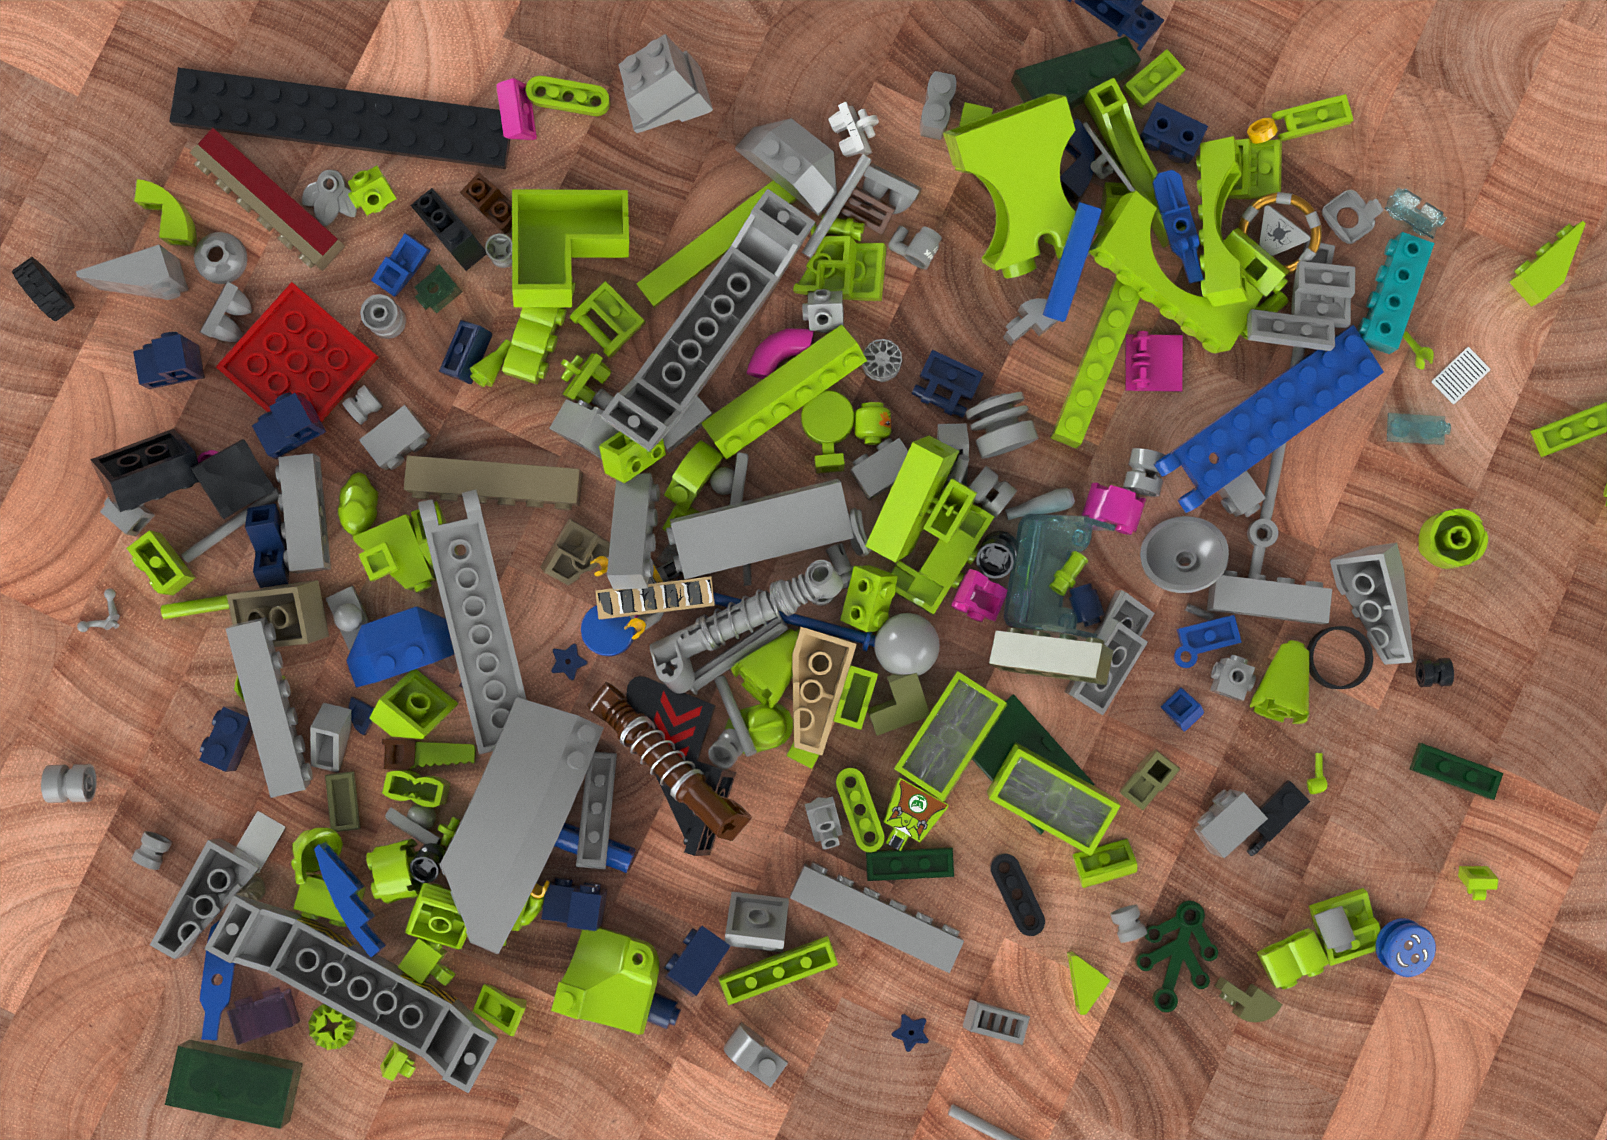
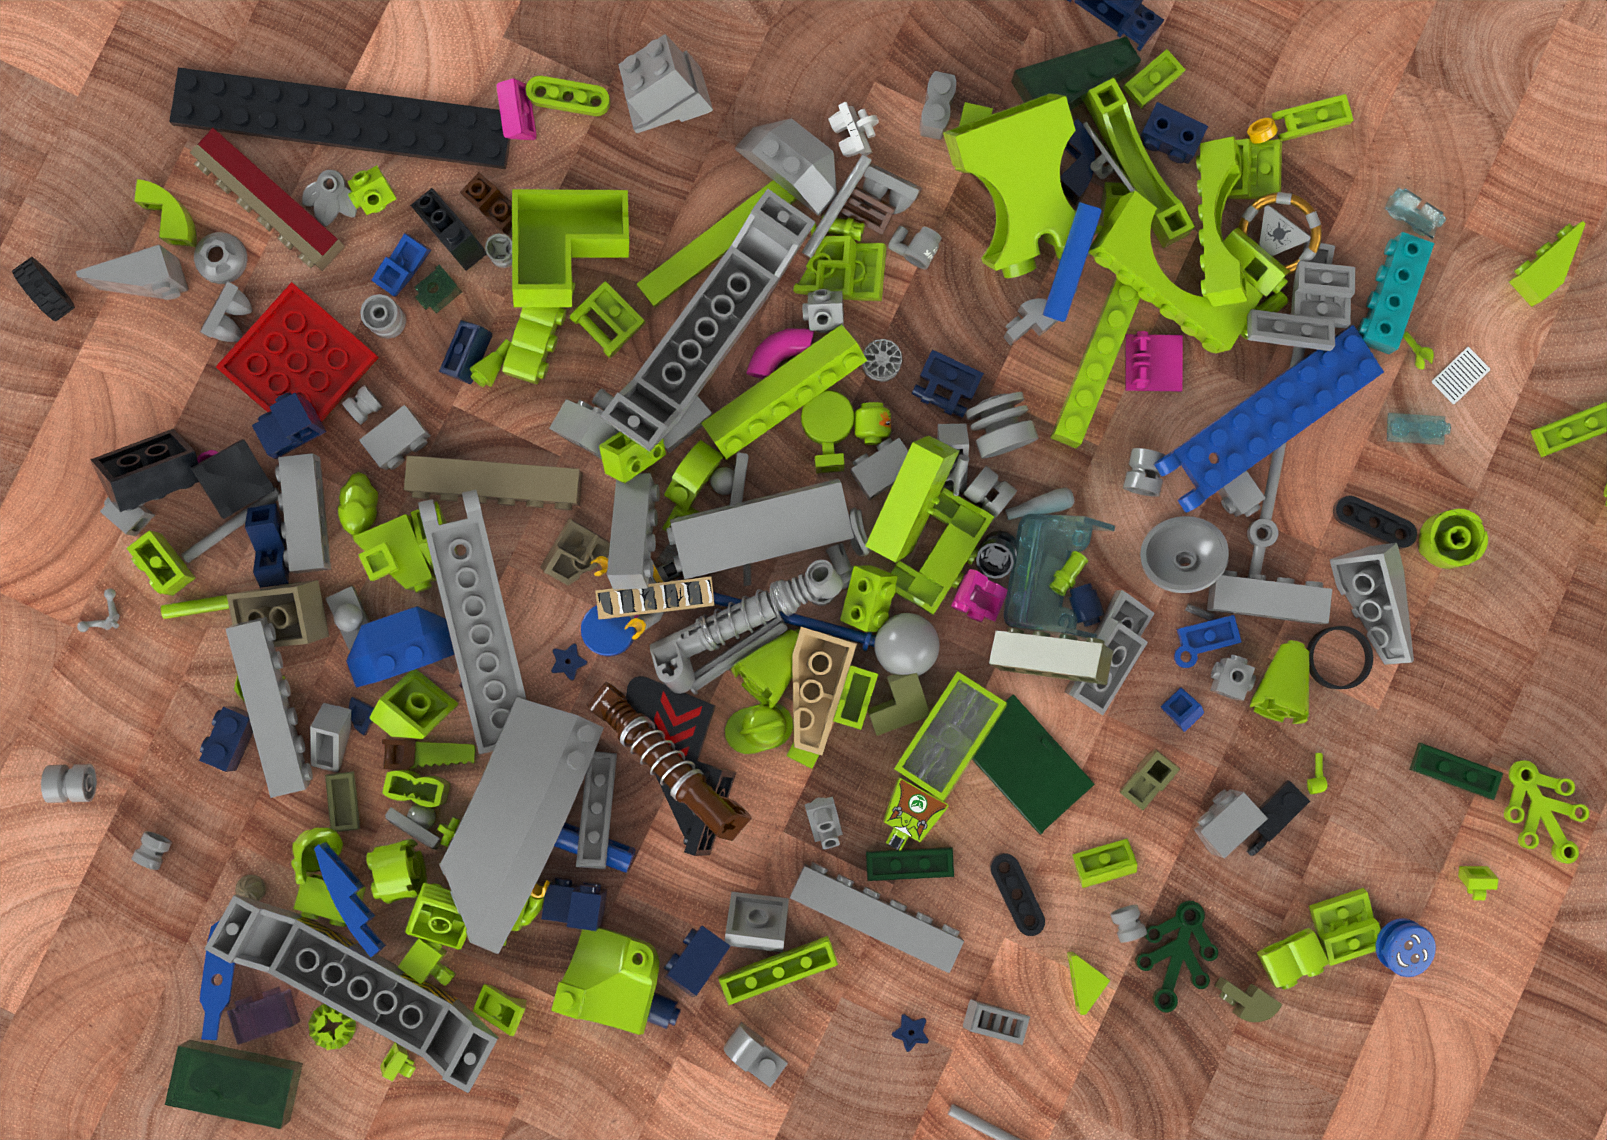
dark blue brick [133,332,205,389] -> none
light grey wedge [150,838,260,959] -> none
white sticker [237,811,285,873] -> none
black wheel [410,843,446,883] -> none
lime hips [560,353,611,404] -> none
light grey wheel [708,729,744,769] -> none
light grey bar [714,676,757,757] -> none
lime plate [836,768,884,852] -> none
lime slope [923,478,977,543] -> none
clear brick [987,742,1121,856] -> none
dark pink cylinder [1082,483,1146,535] -> none
blue piece [1152,170,1204,284] -> none
light grey brick [1314,906,1356,953] -> none
light grey piece [1322,189,1384,244] -> none
black wheel [1415,658,1454,687] -> none
none -> black plate [1333,496,1417,549]
none -> lime plant [1504,760,1589,864]

